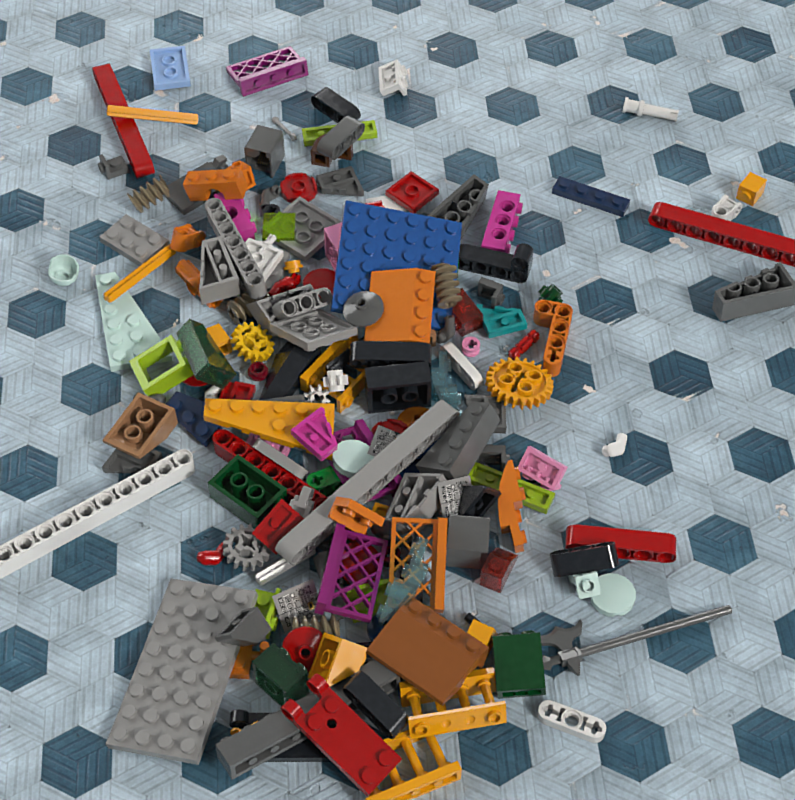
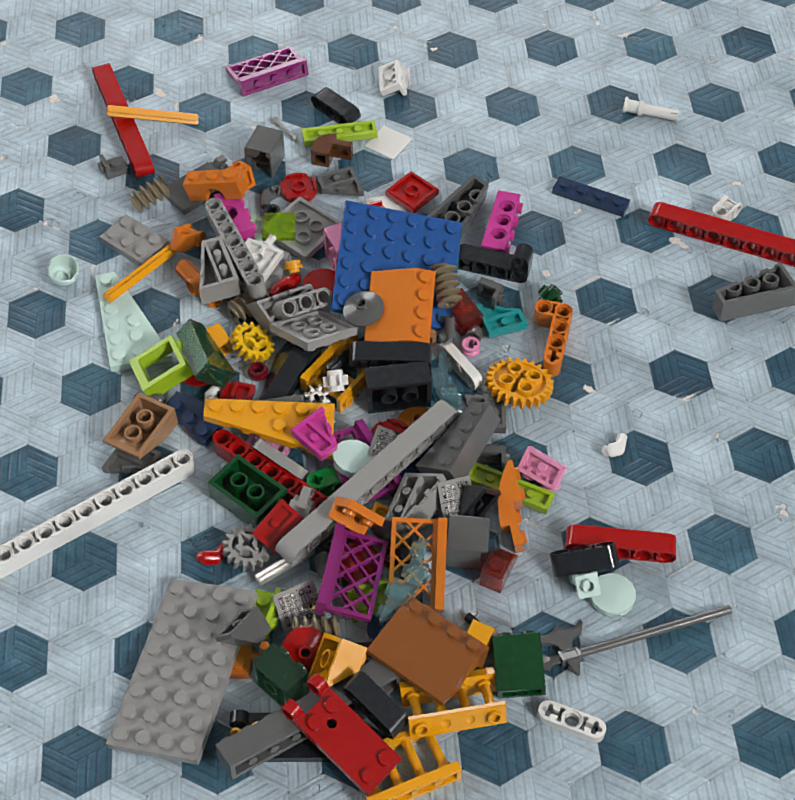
light blue plate [150,46,191,91] -> none
dark grey beam [317,116,365,160] -> none
red axle [508,329,540,360] -> none
light orange brick [736,172,767,206] -> none
none -> white sticker [365,126,412,160]
none -> flat silver hinge [465,325,483,341]

